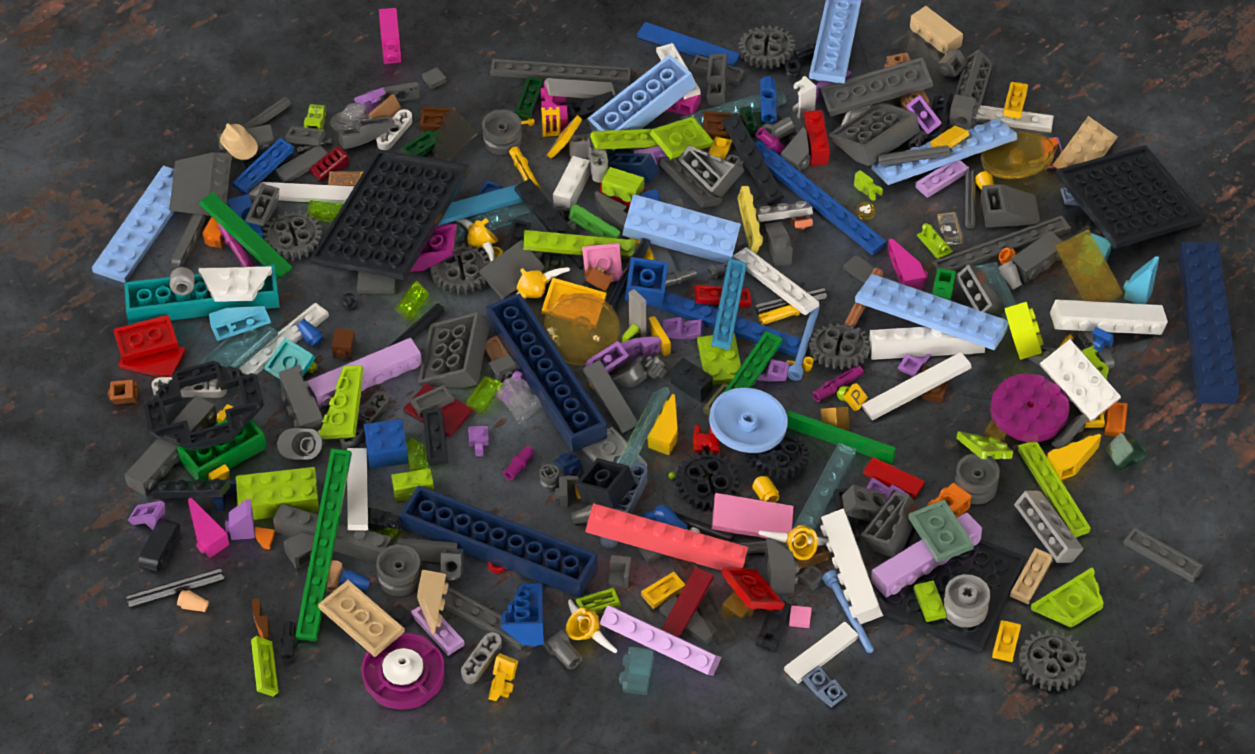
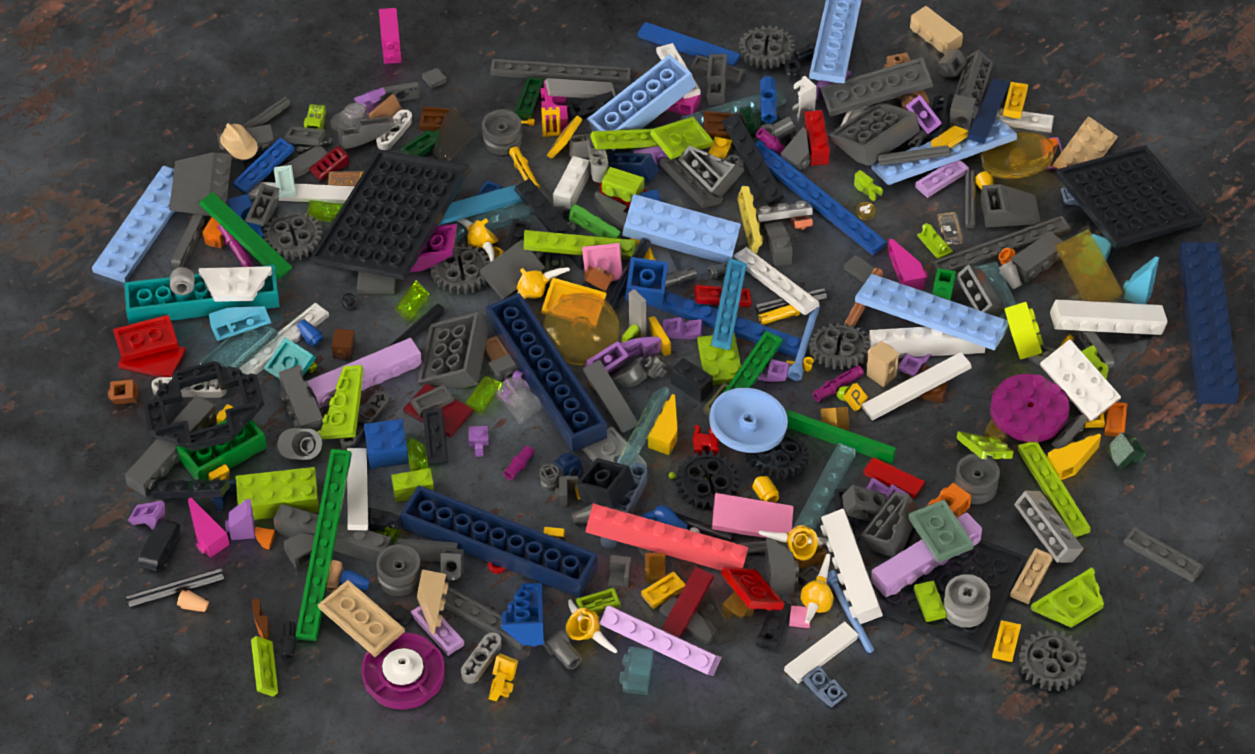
blue tile [1092,327,1114,352] -> none
none -> light aqua tile [274,165,296,198]
none -> yellow tile [544,527,566,540]
none -> pearl gold panel [645,553,665,583]
none -> yellow helmet [800,554,833,624]
none -> tan brick [867,341,899,387]
none -> dark blue tile [967,78,1011,143]

